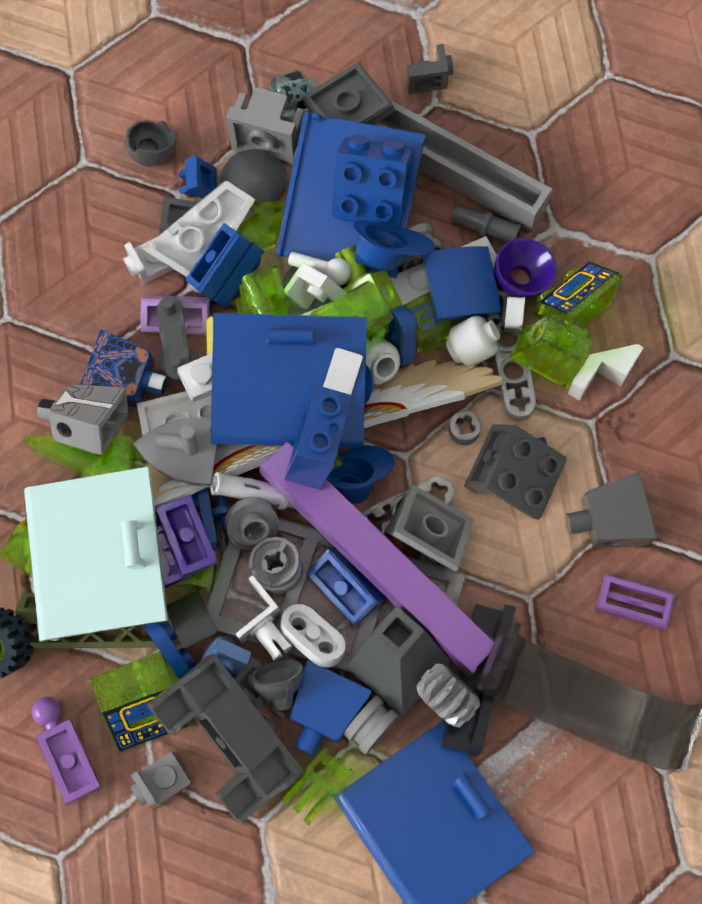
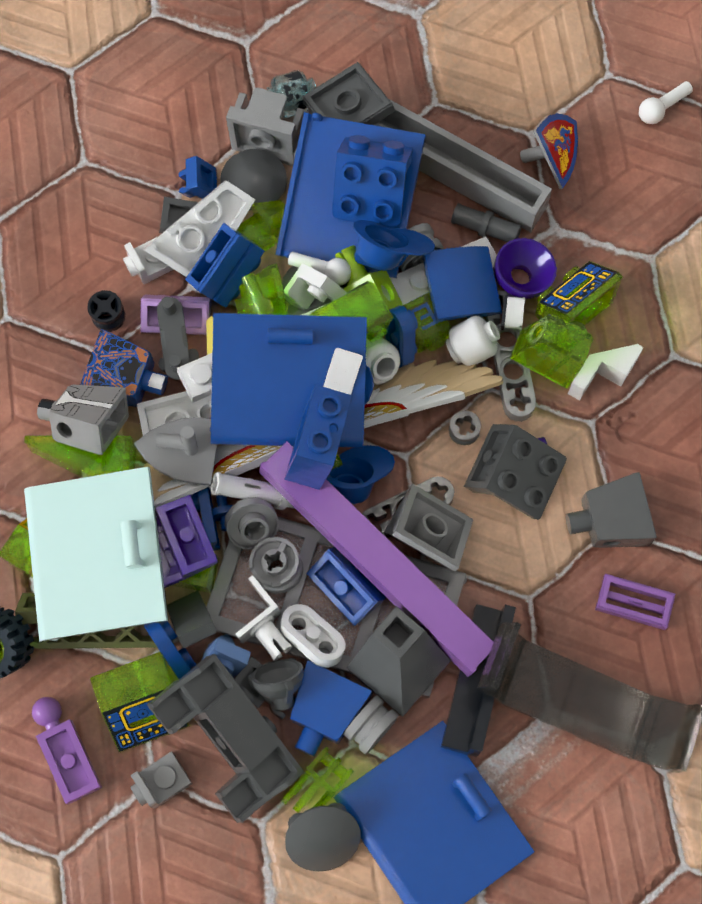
dark grey hair [125,120,177,167] -> none
dark grey bracket [407,44,453,94] -> none
light grey gear [416,663,480,727] -> none
none -> black wheel [87,290,126,332]
none -> dark grey dish [285,802,361,871]
none -> shield [520,113,578,189]
none -> white bar [639,81,693,124]

